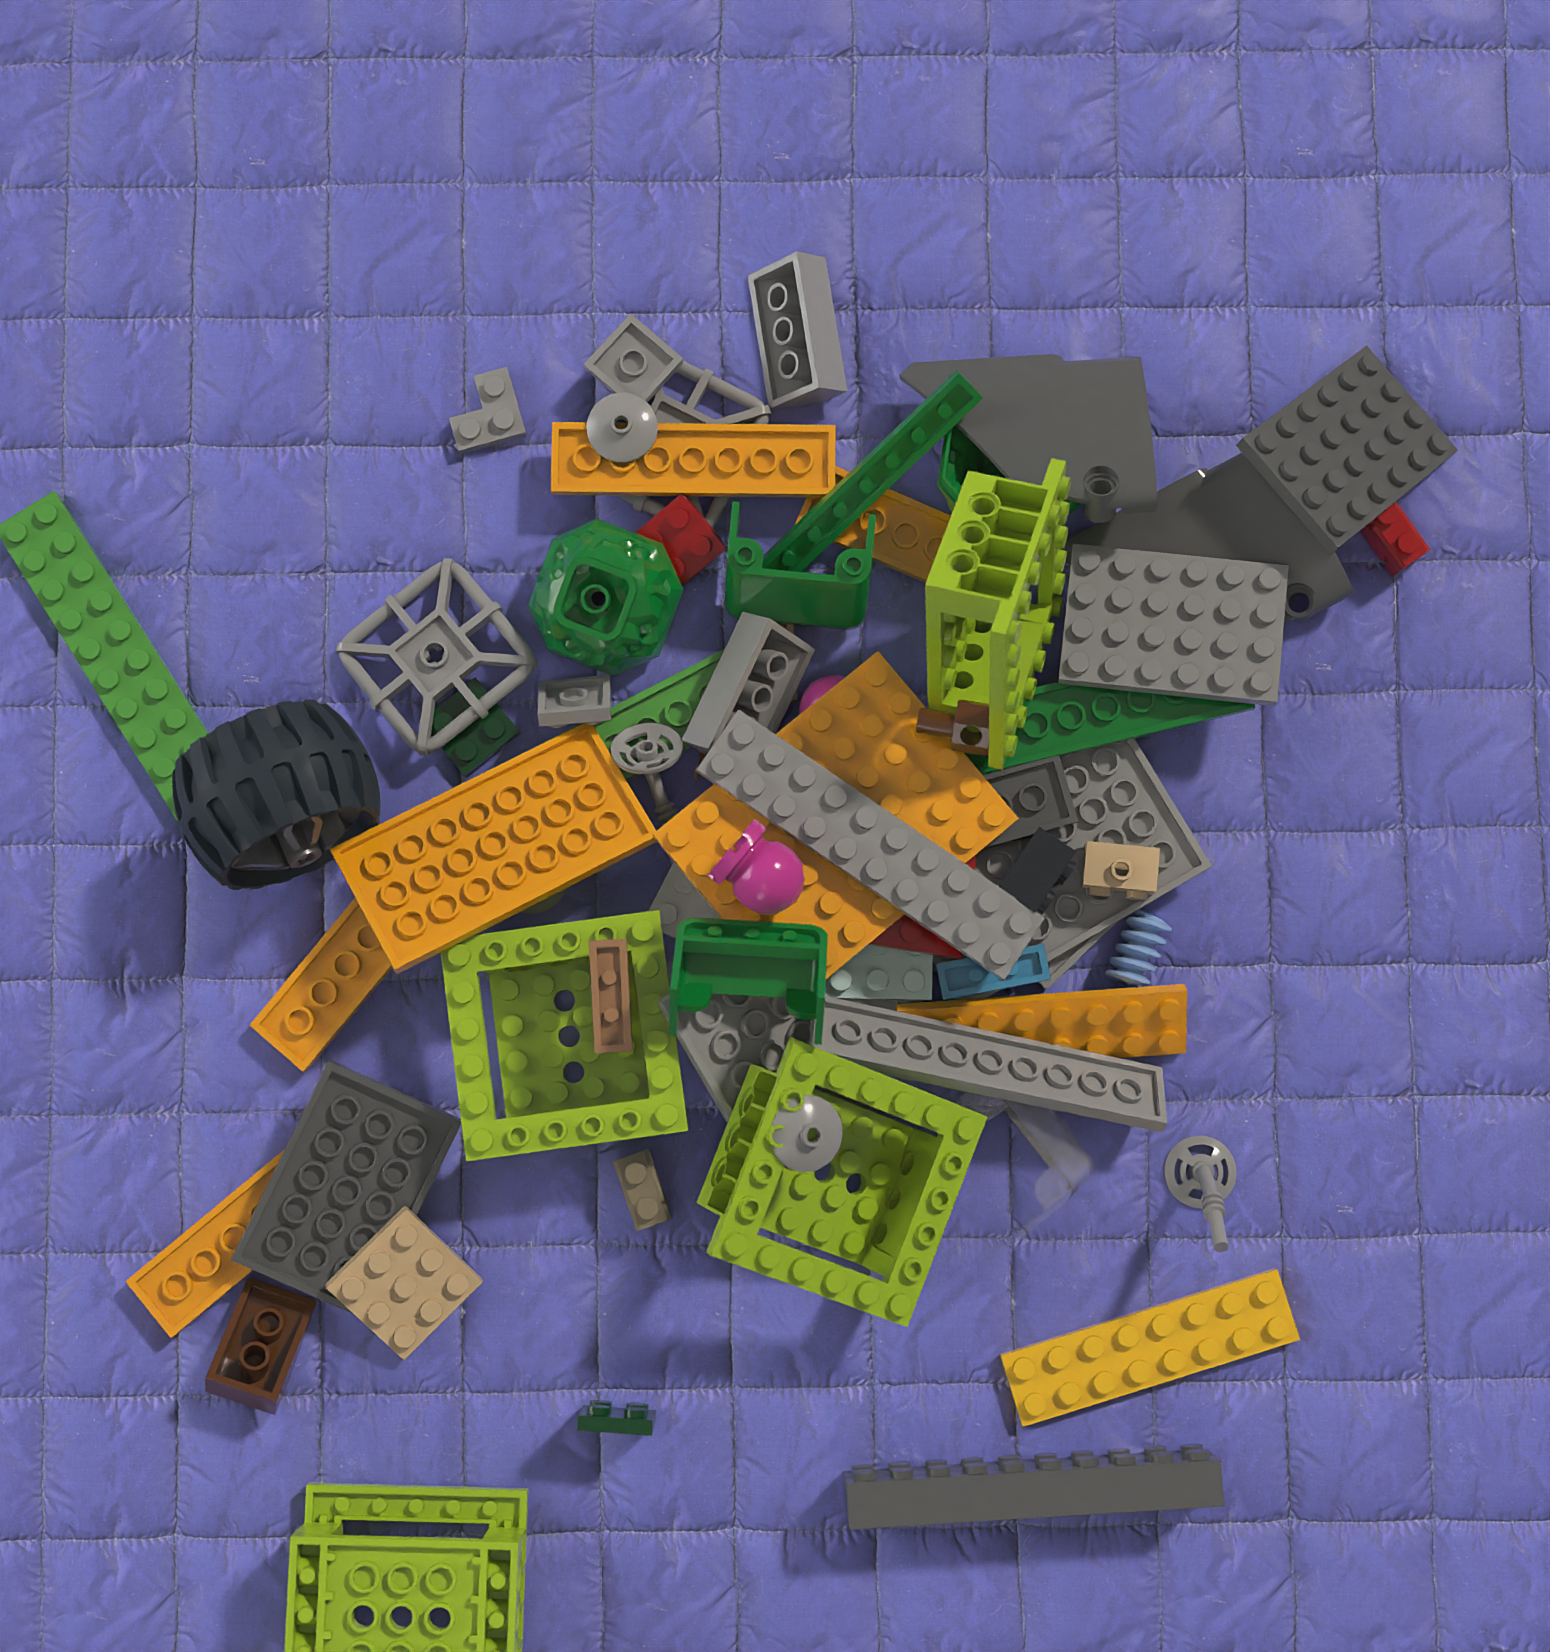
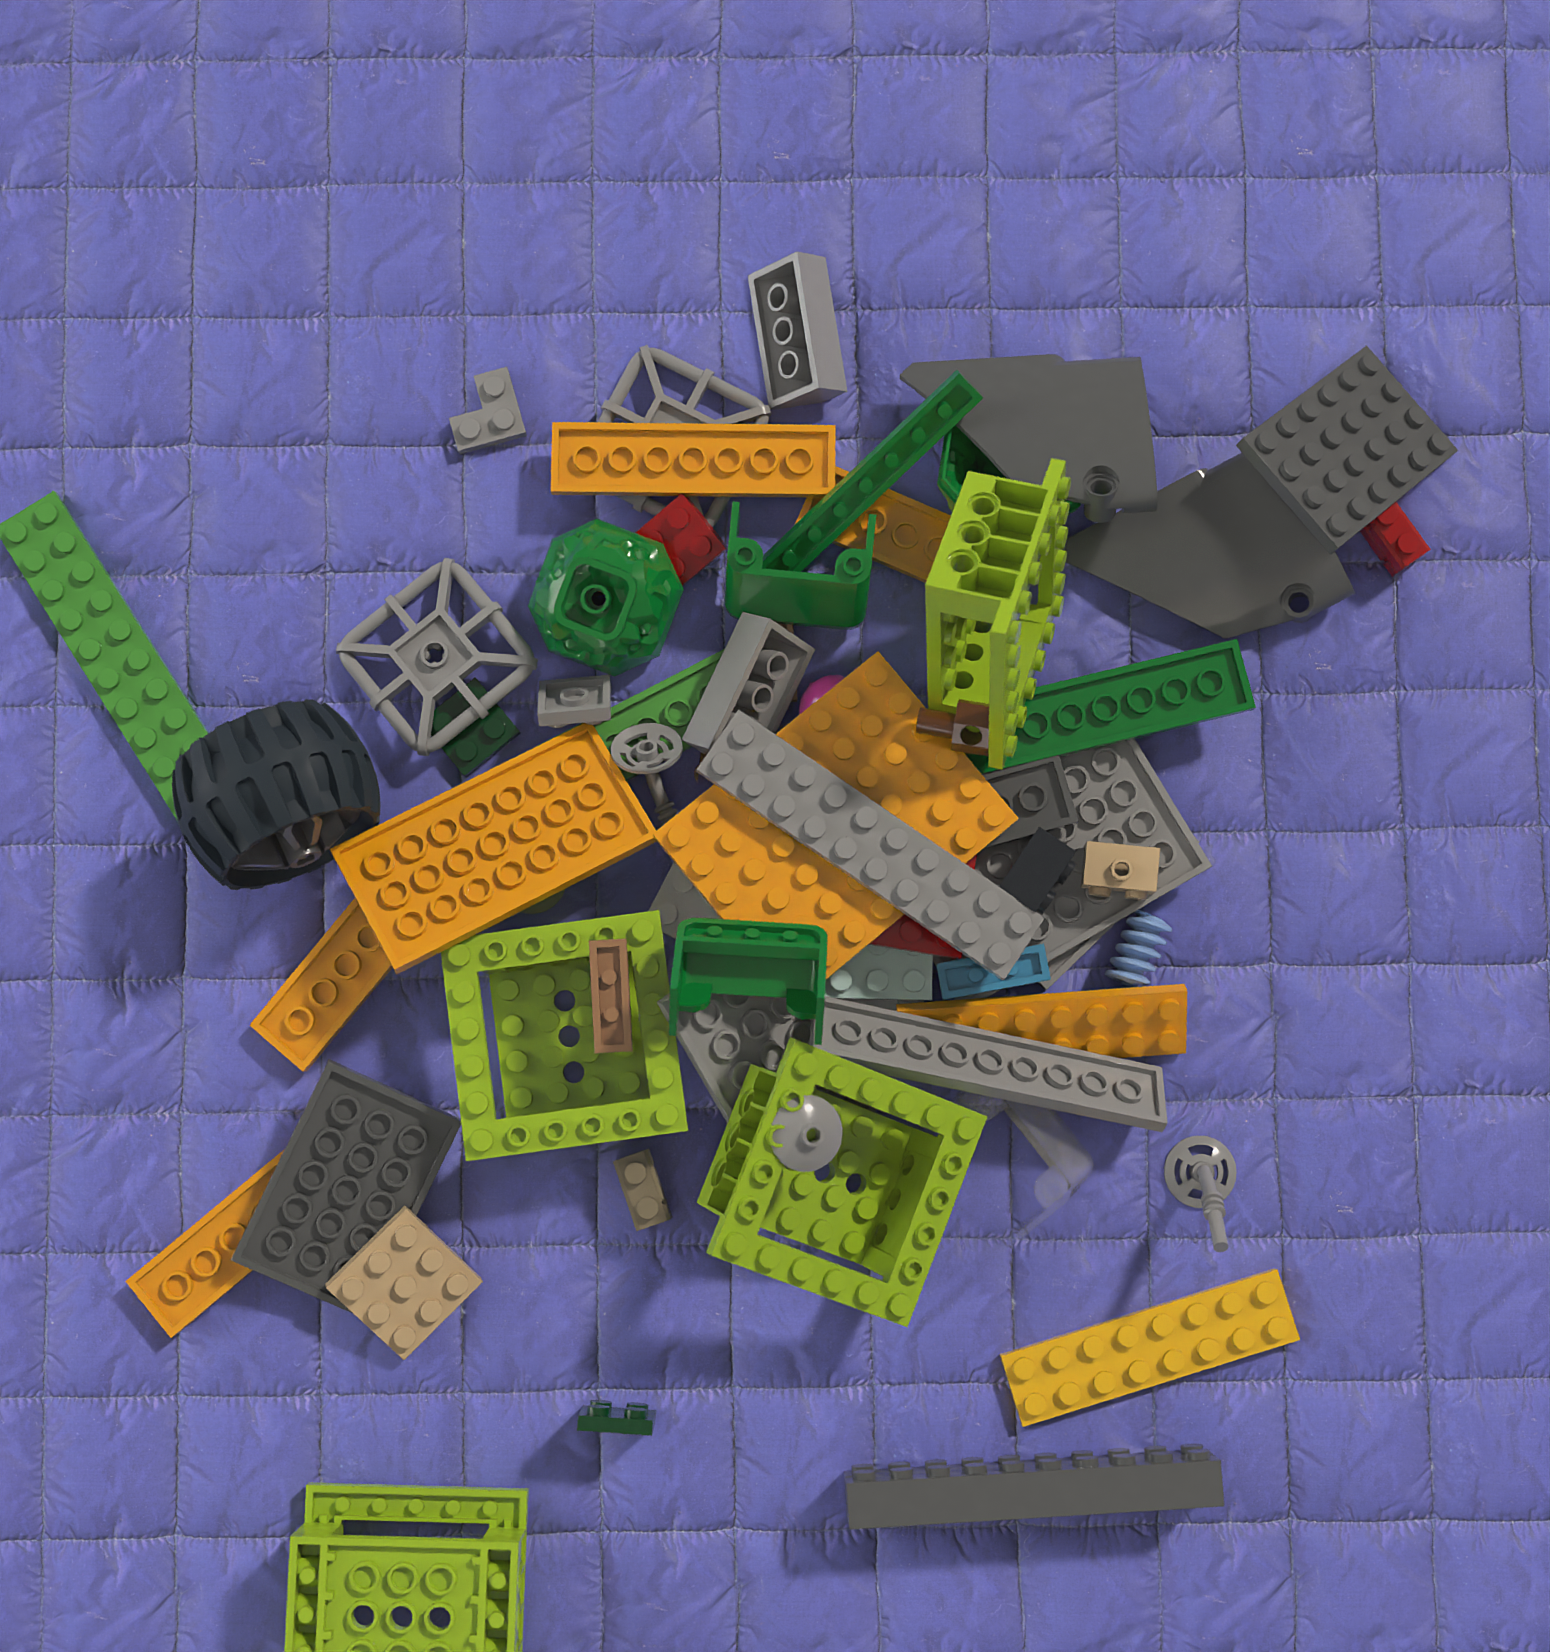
reddish brown slope [205,1277,317,1415] -> none
light grey plate [584,313,684,403] -> none
light grey dish [587,392,658,463] -> none
dark pink tile [708,819,805,914] -> none
light grey plate [1058,544,1289,706] -> none

